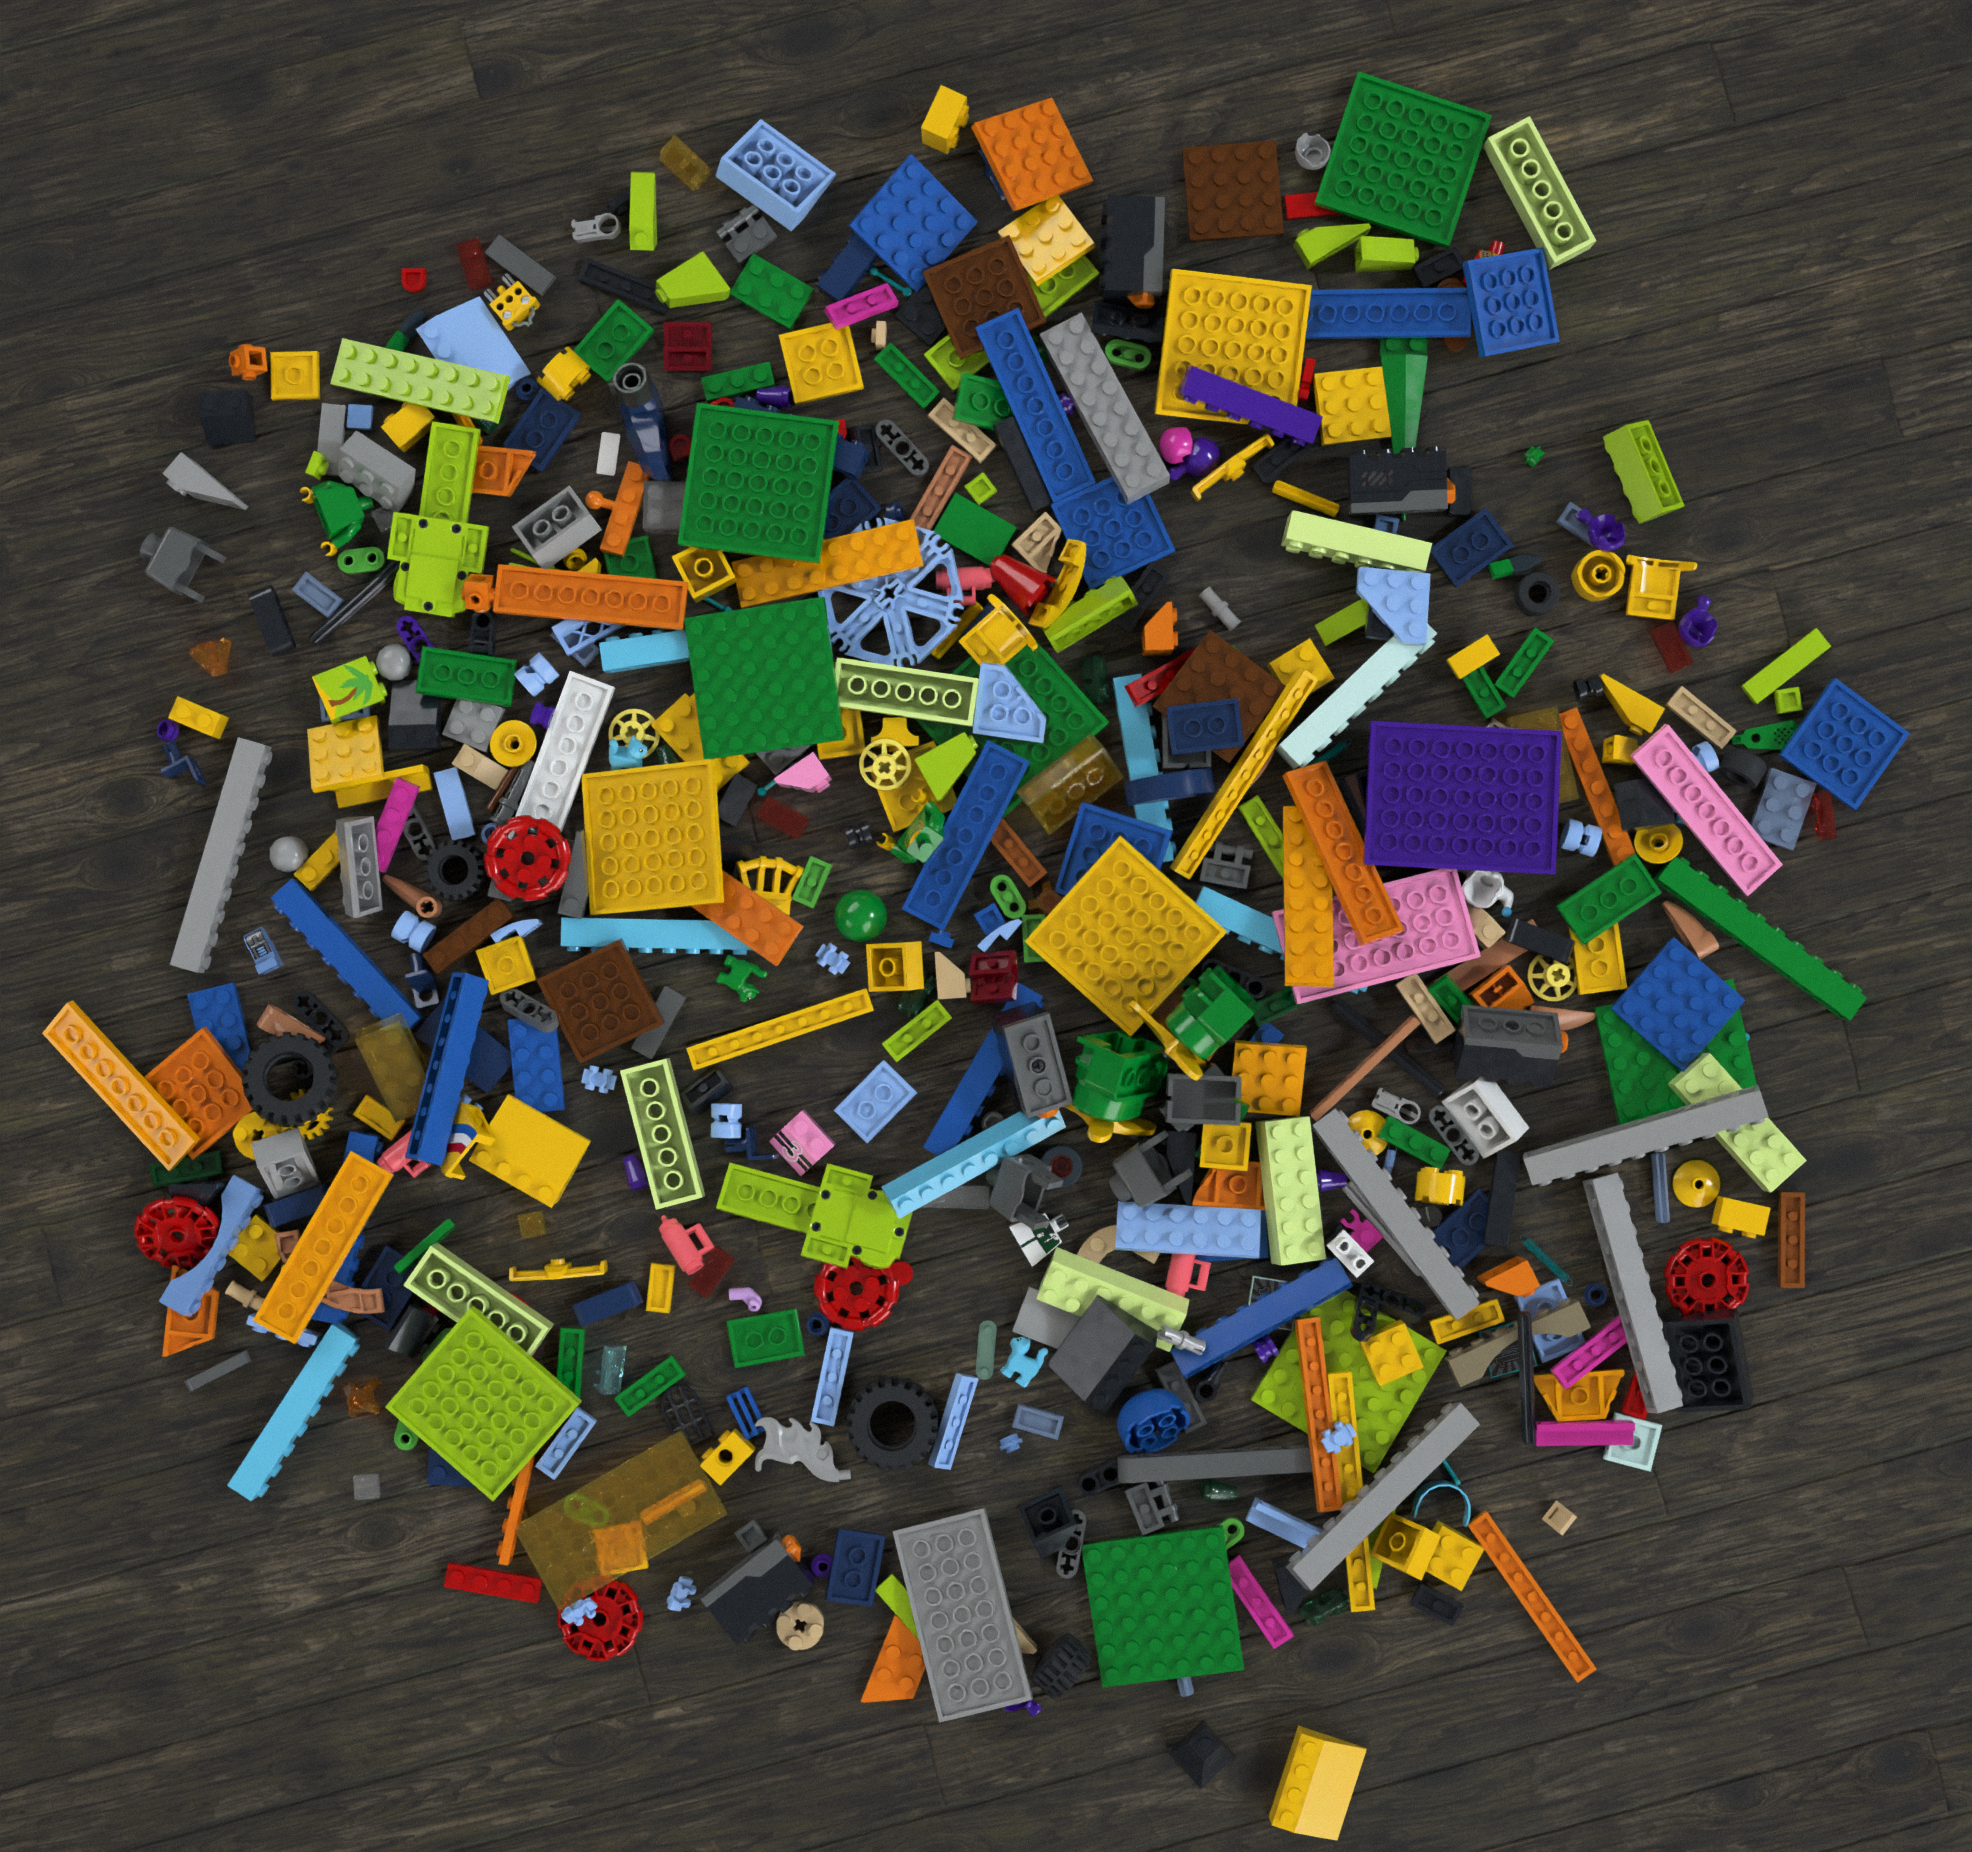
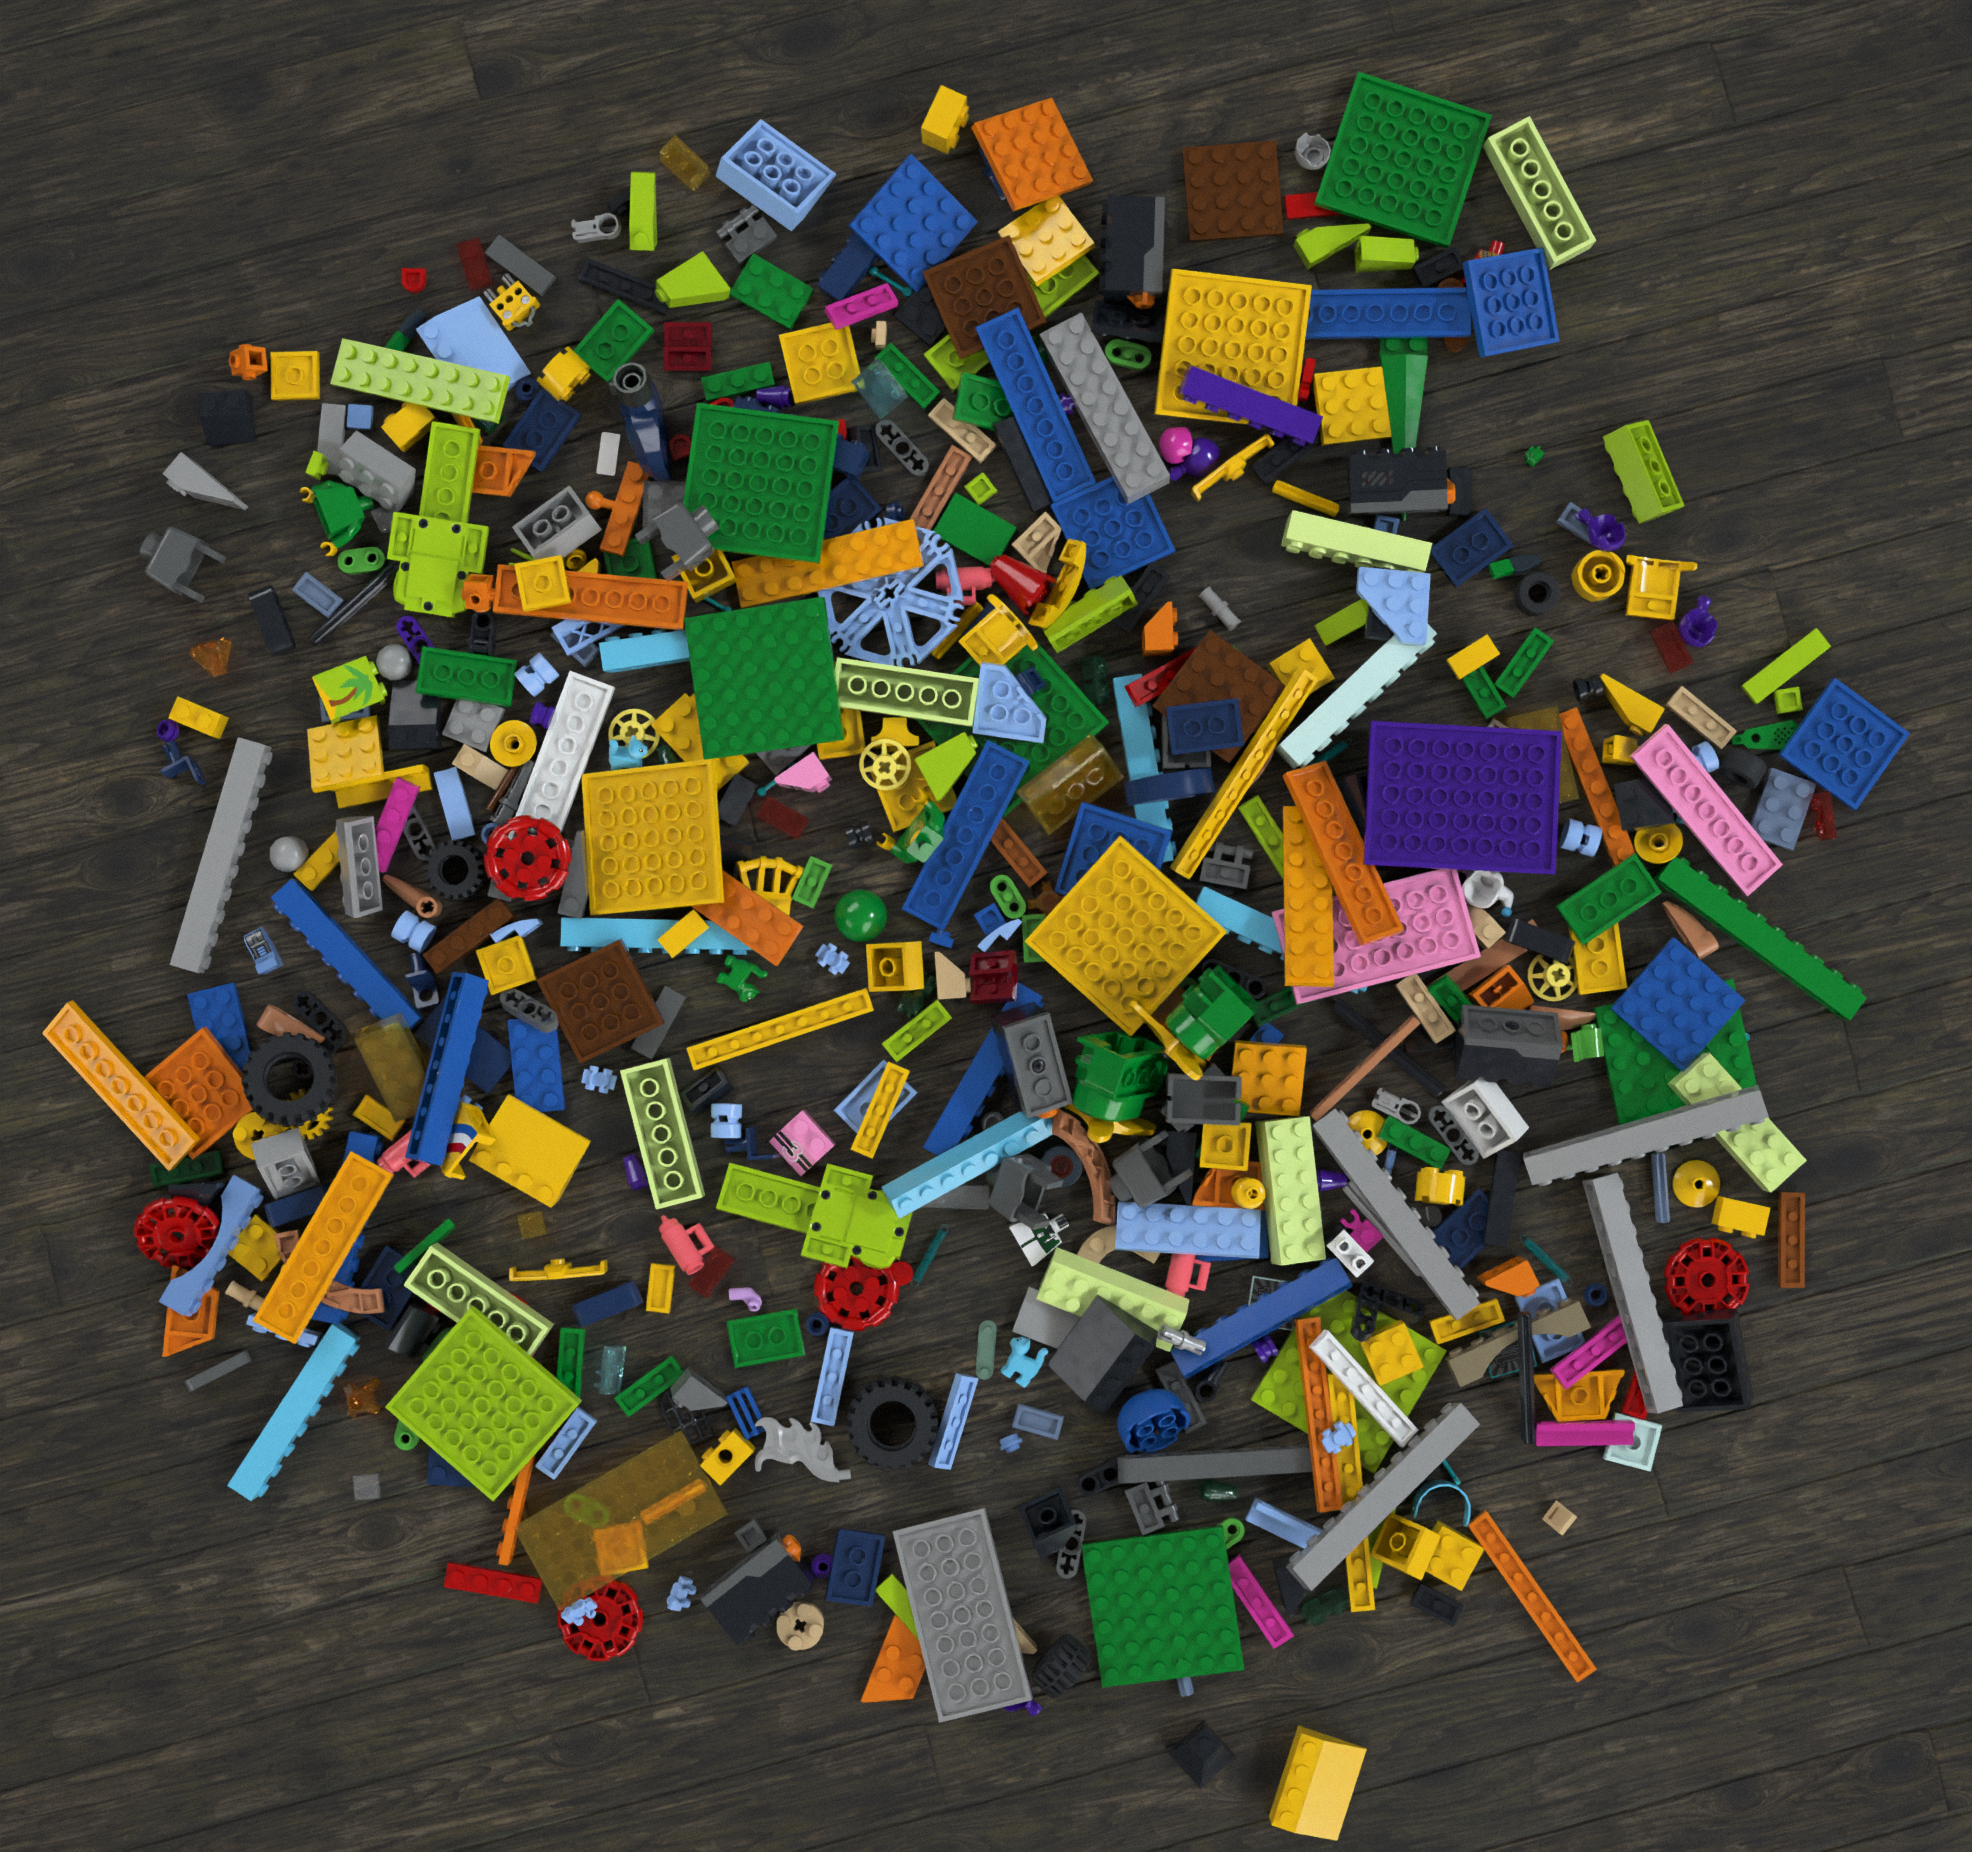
none -> yellow plate [514,555,572,612]
none -> dark grey piece [635,502,719,582]
none -> yellow tile [657,909,710,958]
none -> dark grey slope [670,1367,728,1411]
none -> yellow plate [851,1061,910,1159]
none -> clear light blue slope [852,358,909,420]
none -> teal piece [911,1224,948,1287]
none -> dark blue tile [1015,666,1046,696]
none -> nougat tile [1052,1110,1116,1226]
none -> yellow head [1231,1177,1265,1209]
none -> white tile [1309,1329,1418,1447]
none -> bright green door [1567,1023,1605,1062]

